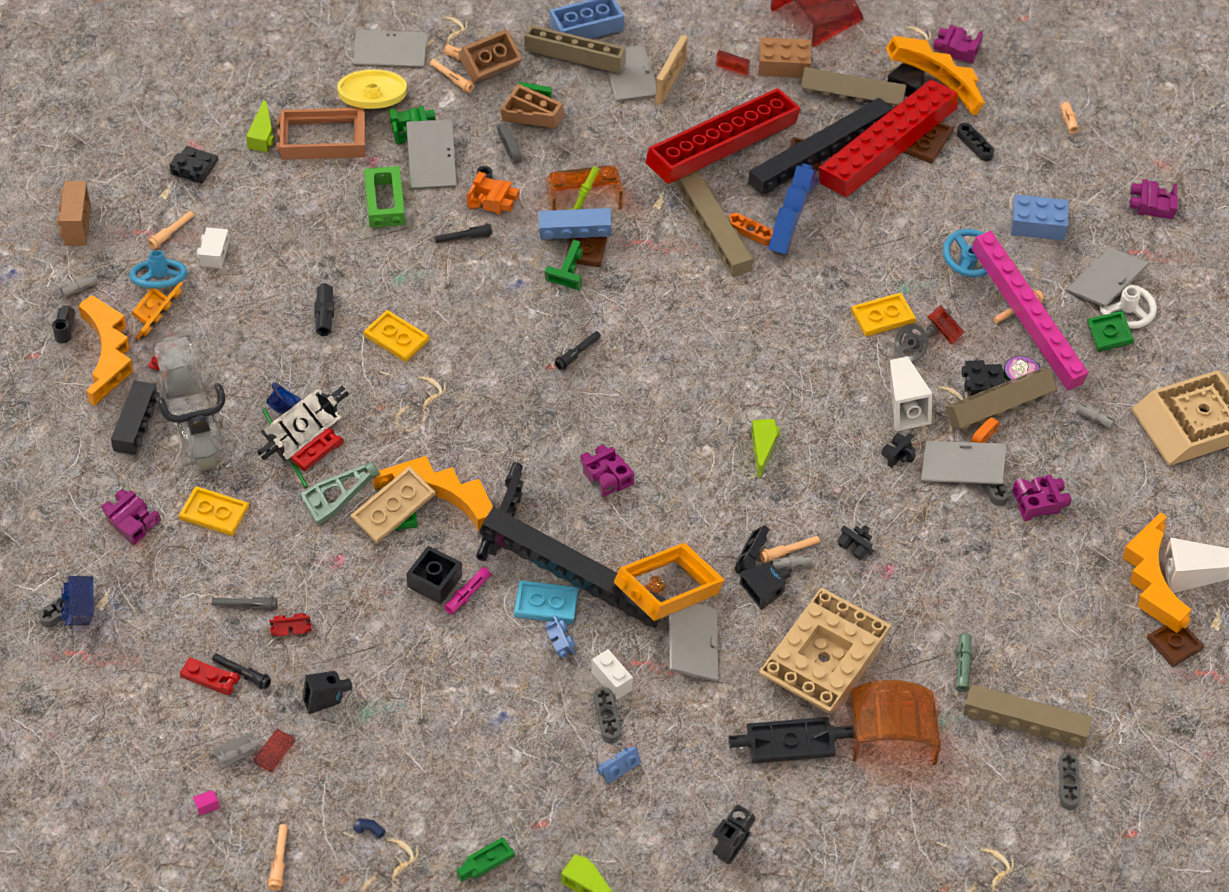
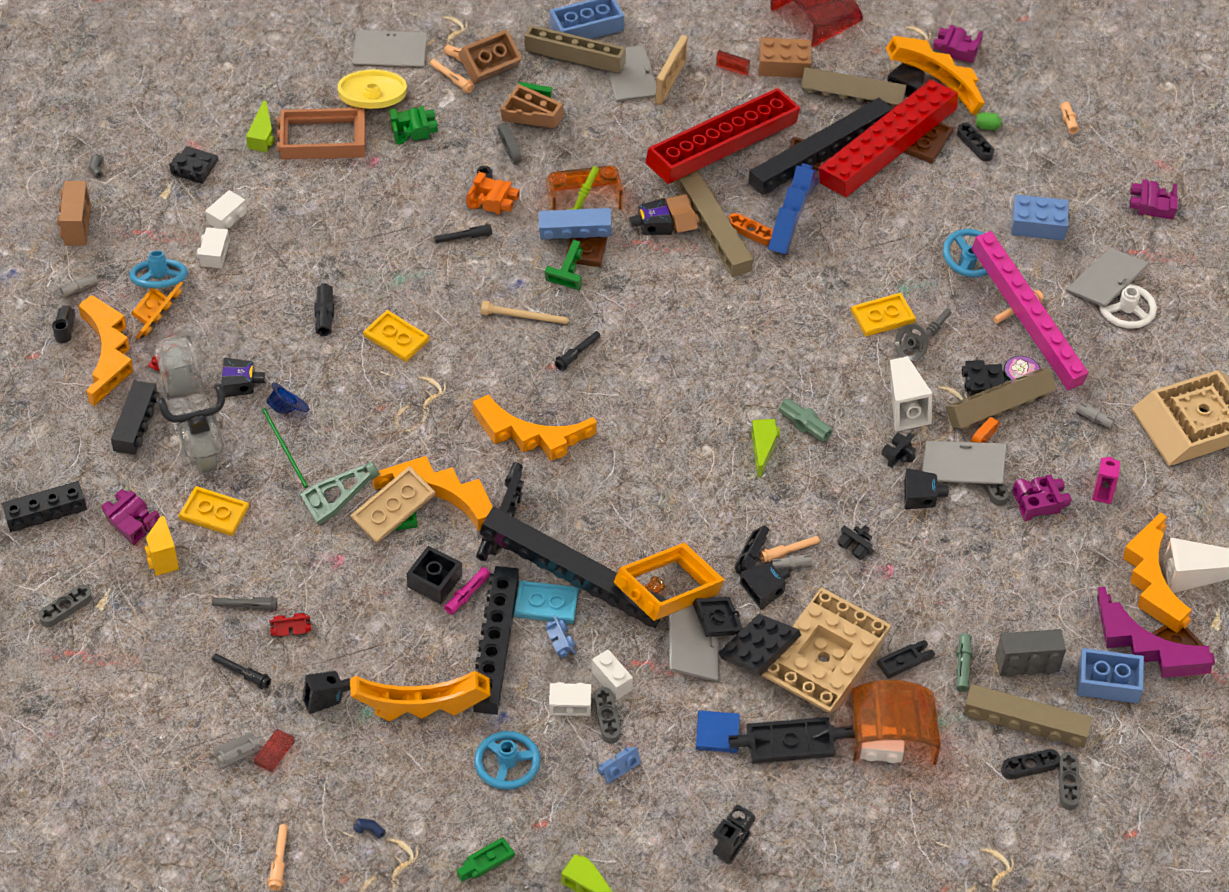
clear blue brick [61,576,94,626] -> none
light nougat pin [148,211,194,249] -> none
red plate [180,657,240,695] -> none
dark pink slope [193,790,220,816] -> none
plate [257,386,349,462] -> none
red plate [291,428,344,472] -> none
bright green piece [364,166,405,228] -> none
light grey container [406,120,457,189] -> none
magenta hips [580,444,634,498] -> none
clear red tile [927,304,965,344] -> none
green tile [1087,310,1134,352] -> none
none -> black brick [1,481,87,532]
none -> dark grey arm [88,154,104,178]
none -> yellow slope [144,516,179,576]
none -> white brick [205,190,247,229]
none -> black torso [221,358,266,397]
none -> light orange arch [350,671,490,722]
none -> light orange arch [472,394,597,461]
none -> black brick [473,566,519,715]
none -> dark azure piece [474,731,541,790]
none -> tan piece [481,300,569,324]
none -> white brick [549,682,591,716]
none -> black torso [629,198,673,235]
none -> medium nougat brick [665,194,699,233]
none -> black plate [692,597,743,637]
none -> blue tile [695,710,740,753]
none -> black plate [719,614,801,675]
none -> sand green piece [779,398,833,442]
none -> white brick [860,727,905,763]
none -> black hinge [877,640,935,679]
none -> black torso [904,468,949,510]
none -> bright green brick [976,112,1001,131]
none -> dark grey brick [995,629,1066,677]
none -> black beam [1001,749,1060,780]
none -> medium blue brick [1077,648,1144,703]
none -> dark pink torso [1092,457,1120,504]
none -> magenta arch [1097,586,1215,678]

